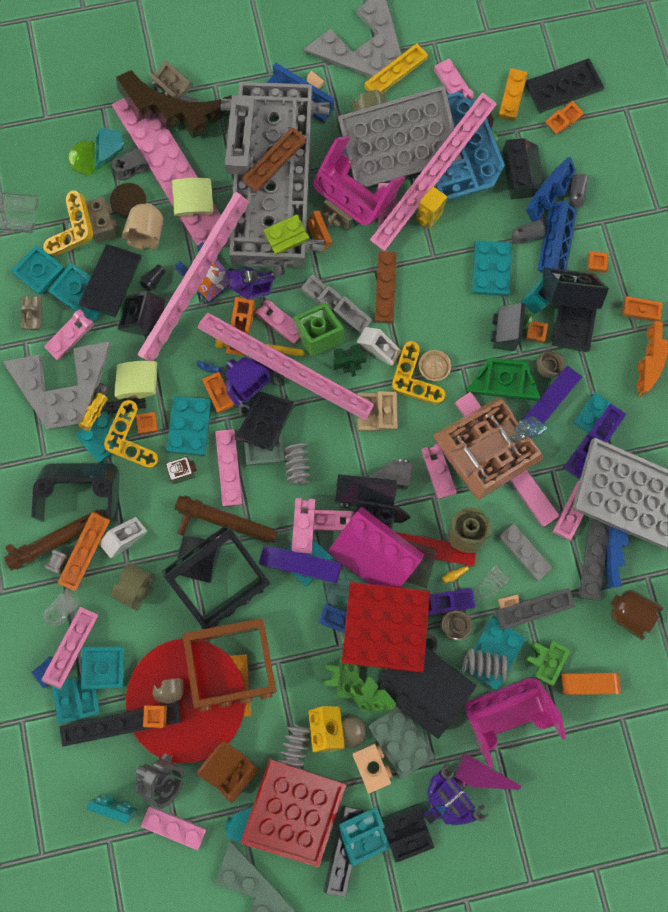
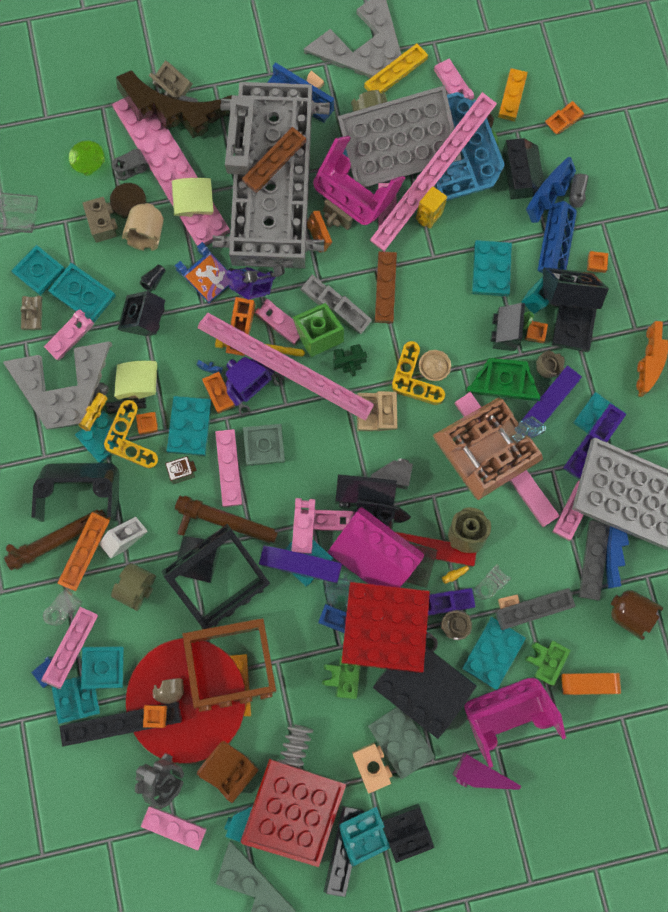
yellow beam [44,190,93,256] -> none
light grey bush [44,550,69,574] -> none
black tile [79,244,142,318] -> none
teal plate [87,794,137,824] -> none
teal slope [95,127,124,169] -> none
bright pink plate [137,192,249,361] -> none
black tile [236,391,294,451] -> none
lime plate [263,214,309,256] -> none
light grey piece [284,443,311,485] -> none
yellow brick [308,706,345,752] -> none
dark tan hair [341,714,366,748] -> none
bright green plate [350,677,396,712] -> none
white slope [356,327,401,366] -> none
bright pink plate [421,444,457,500] -> none
torso [423,762,489,826] -> none
light grey piece [463,648,507,681] -> none
light grey plate [498,524,552,581] -> none
dark grey piece [512,220,545,244] -> none
black tile [525,58,604,113] -> none
orange plate [622,296,663,322] -> none

